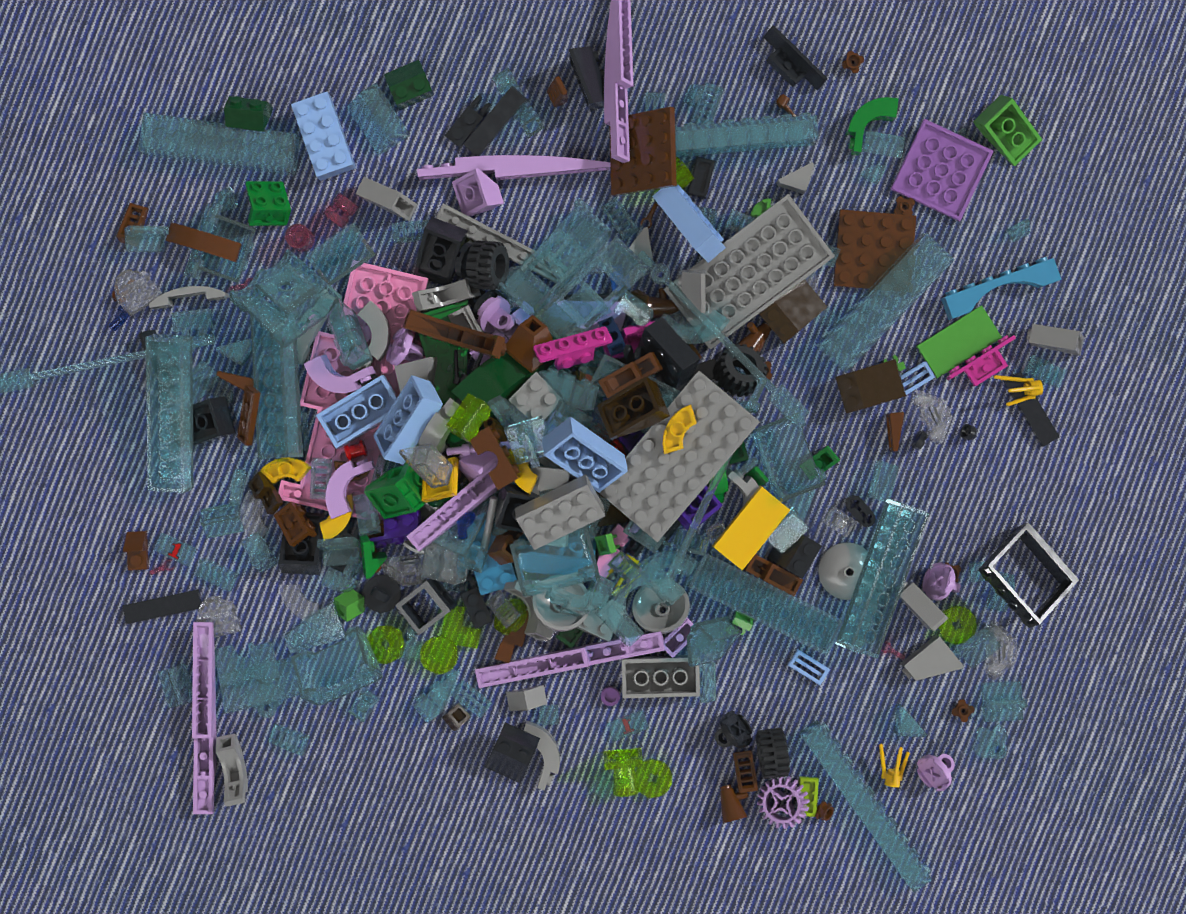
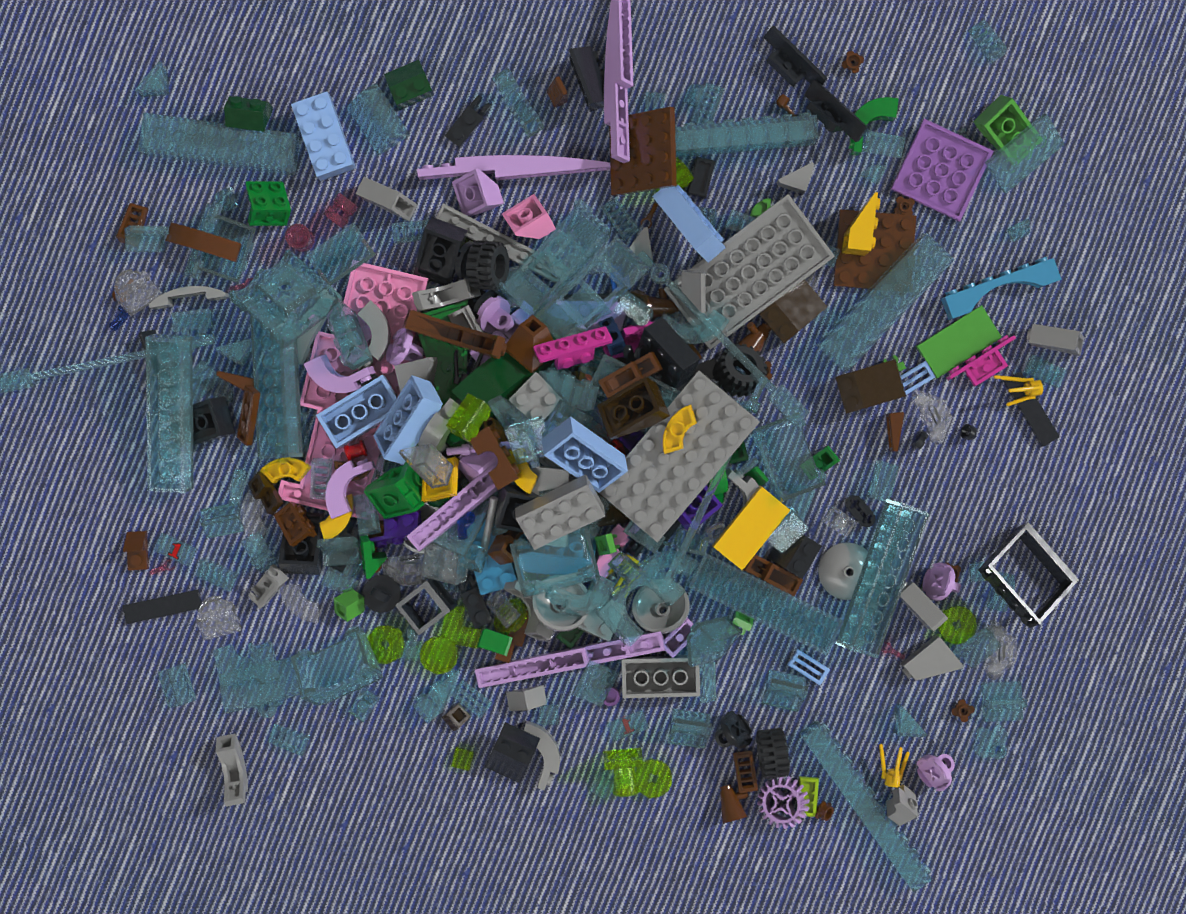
lavender slope [192,622,216,814] -> none
clear light blue wing [284,600,346,654] -> none
black tile [463,86,528,156] -> none
none -> clear light blue slope [134,61,169,97]
none -> light grey hinge [248,564,289,609]
none -> clear neon green tile [451,747,474,771]
none -> green slope [477,629,513,656]
none -> bright pink slope [502,194,556,239]
none -> clear light blue hinge [572,660,619,707]
none -> clear light blue bracket [667,709,712,749]
none -> clear light blue bracket [761,669,808,712]
none -> black bracket [805,80,868,142]
none -> yellow slope [842,192,880,256]
none -> light grey brick [886,785,918,826]
none -> clear light blue slope [968,19,1007,64]
none -> clear light blue tile [985,114,1065,193]

